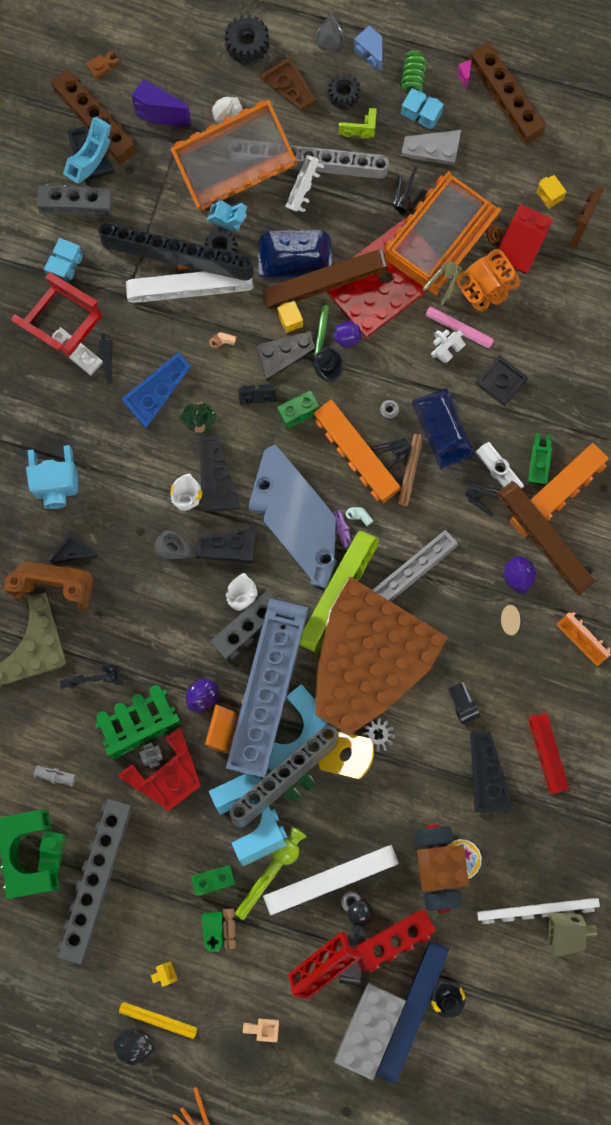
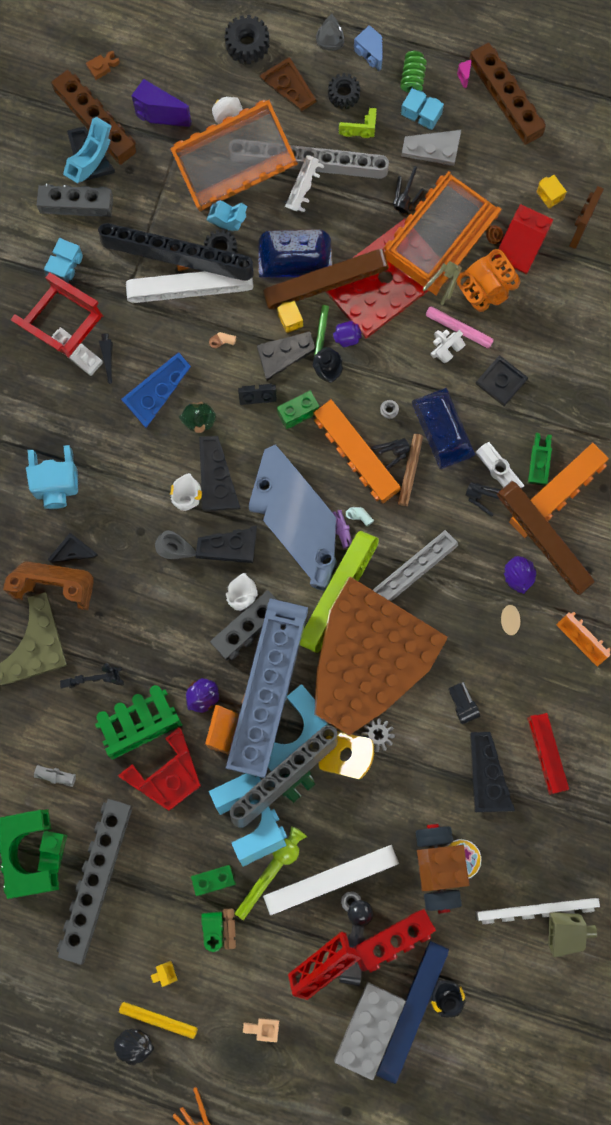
dark grey gear [140,743,163,768] -> none

